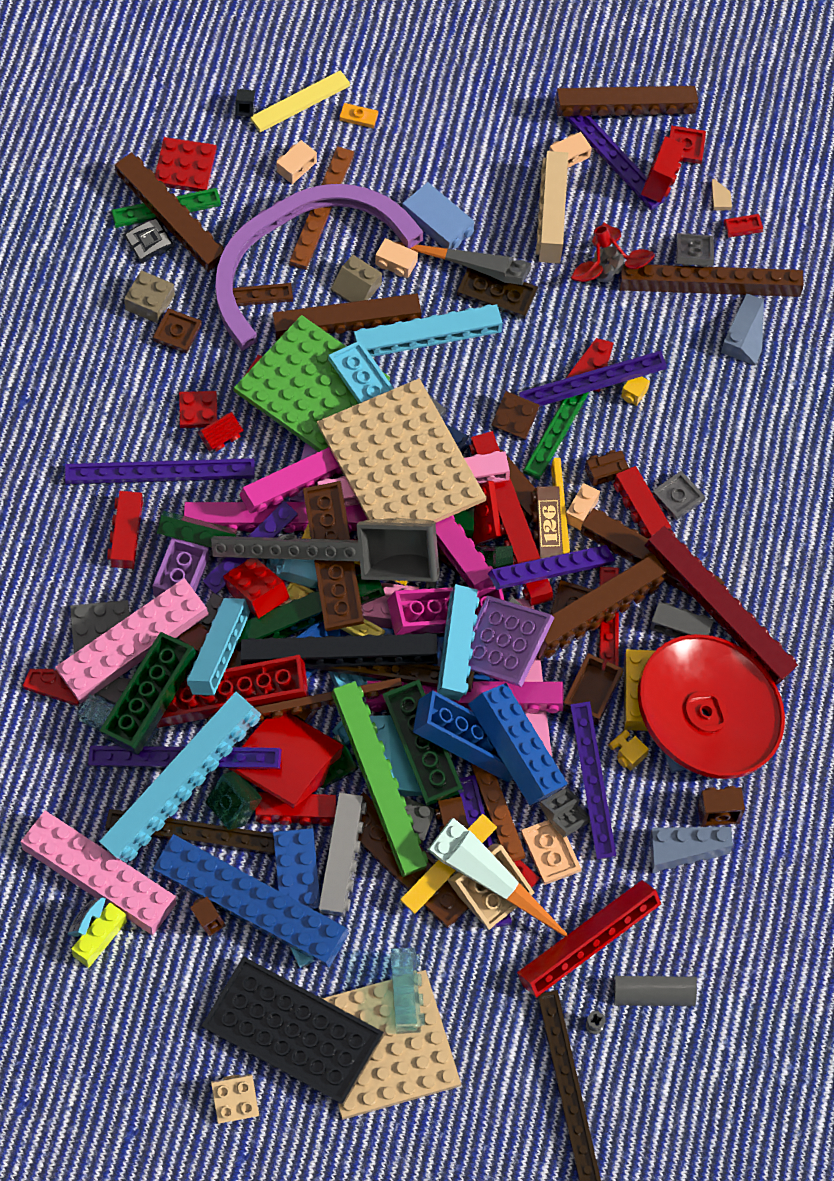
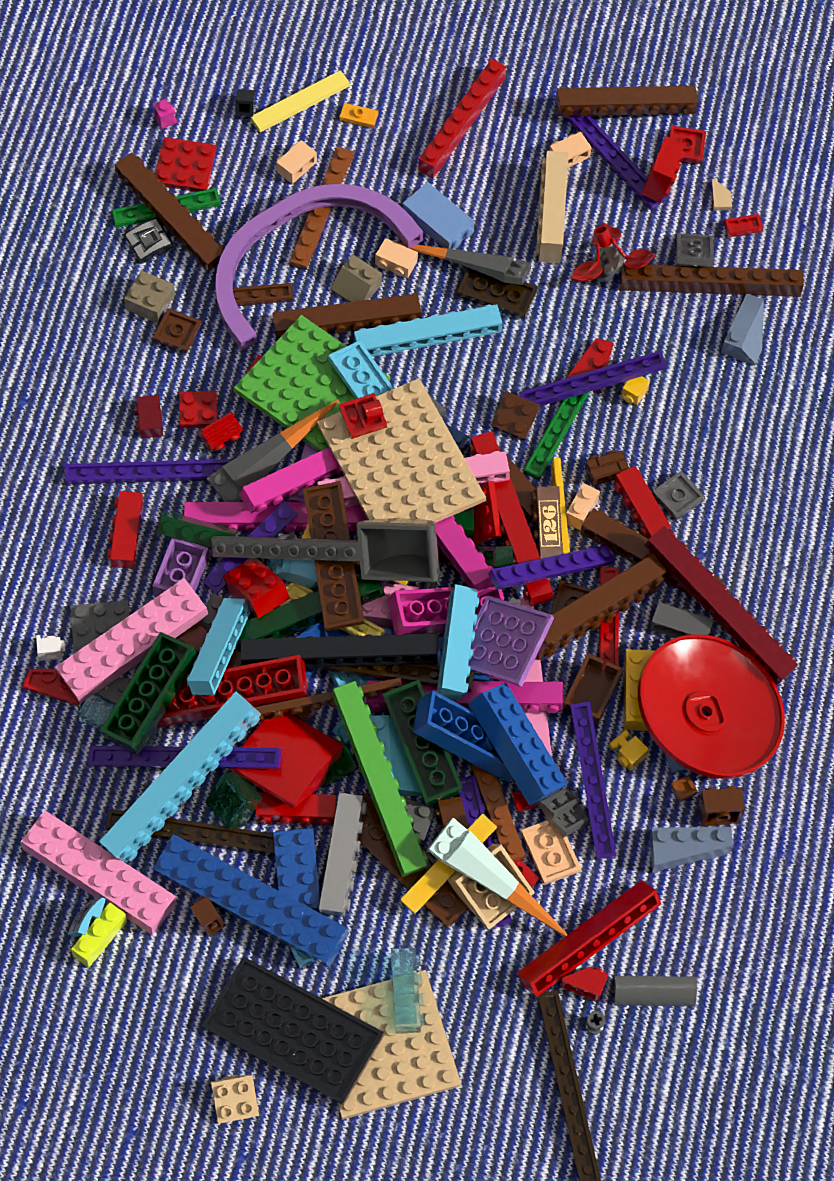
none -> white brick [36,635,65,661]
none -> dark red brick [134,395,163,439]
none -> dark pink brick [153,99,177,129]
none -> dark grey plate [207,400,338,502]
none -> red plate [339,393,387,439]
none -> red brick [418,58,507,178]
none -> red plate [511,790,537,813]
none -> red slope [560,967,608,1002]
none -> dark orange plate [671,775,698,802]

